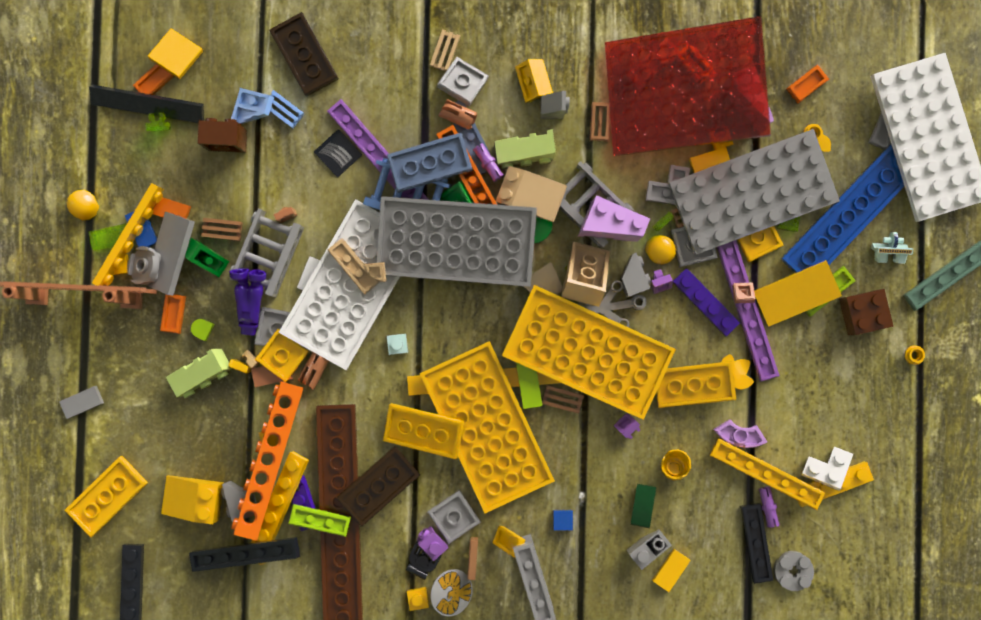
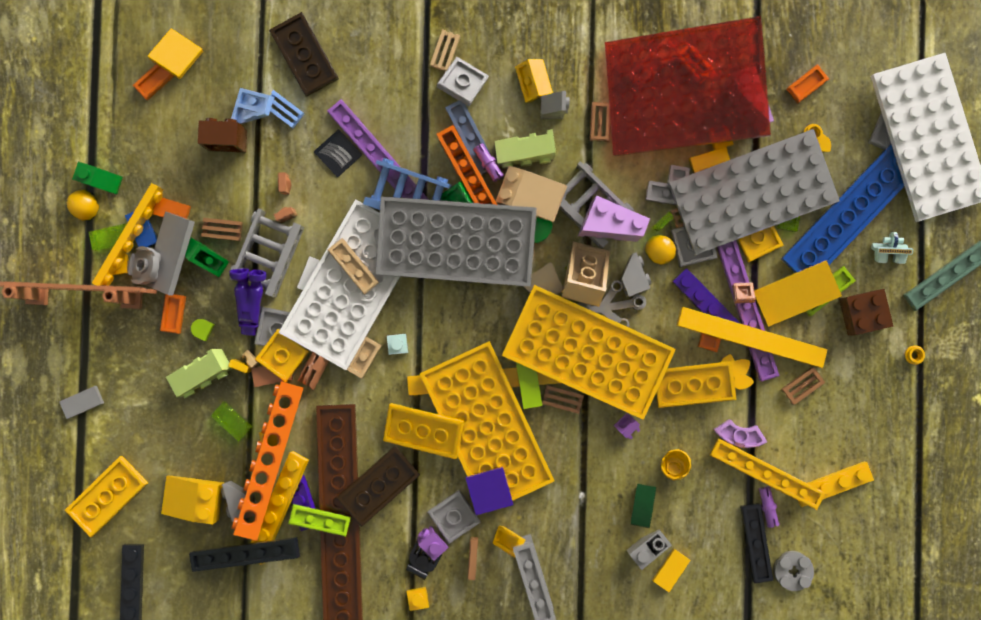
black tile [89,84,204,123] -> none
clear neon green tile [145,113,171,132] -> none
tan tile [364,262,386,282] -> none
sand blue tile [387,133,473,193] -> none
shield [430,569,472,616] -> none
nougat arm [438,99,477,130] -> none
blue tile [553,510,573,530] -> none
medium lavender tile [651,269,673,294] -> none
white plate [801,447,853,491] -> none
none -> green slope [72,161,123,195]
none -> clear neon green tile [211,401,253,442]
none -> nougat tile [278,172,292,195]
none -> tan plate [347,336,382,379]
none -> dark purple tile [466,467,513,515]
none -> yellow tile [676,307,828,368]
none -> orange tile [698,333,721,352]
none -> medium nougat tile [781,367,825,405]

